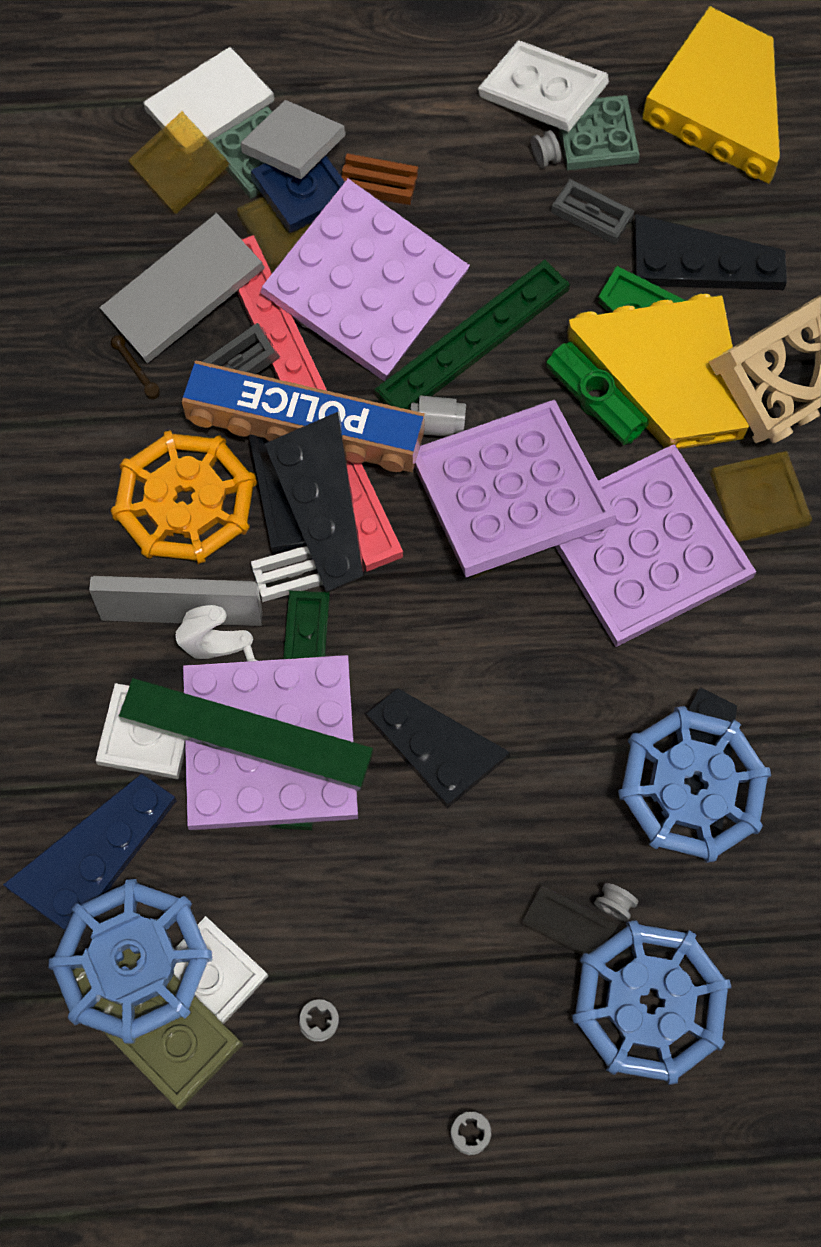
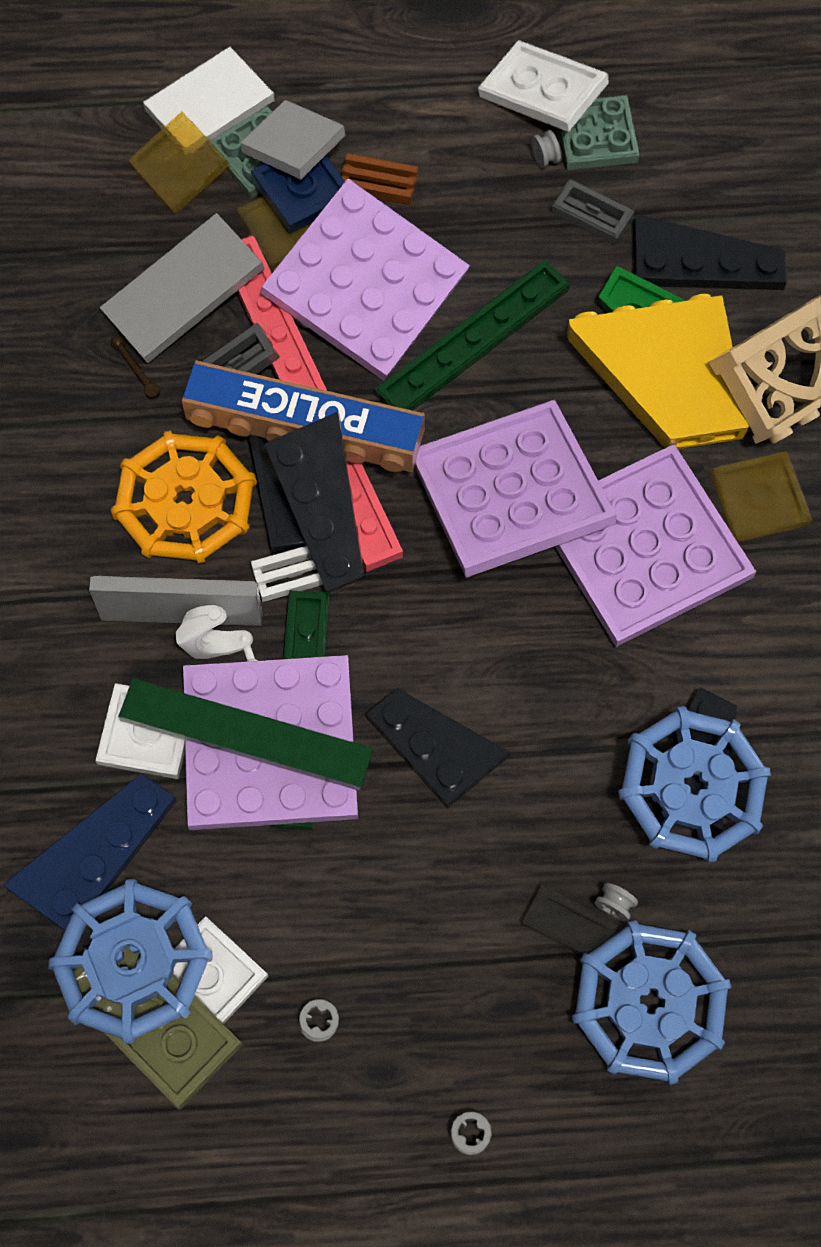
light grey brick [411,395,466,437] -> none
green piece [546,342,649,445] -> none
yellow slope [642,7,780,184] -> none

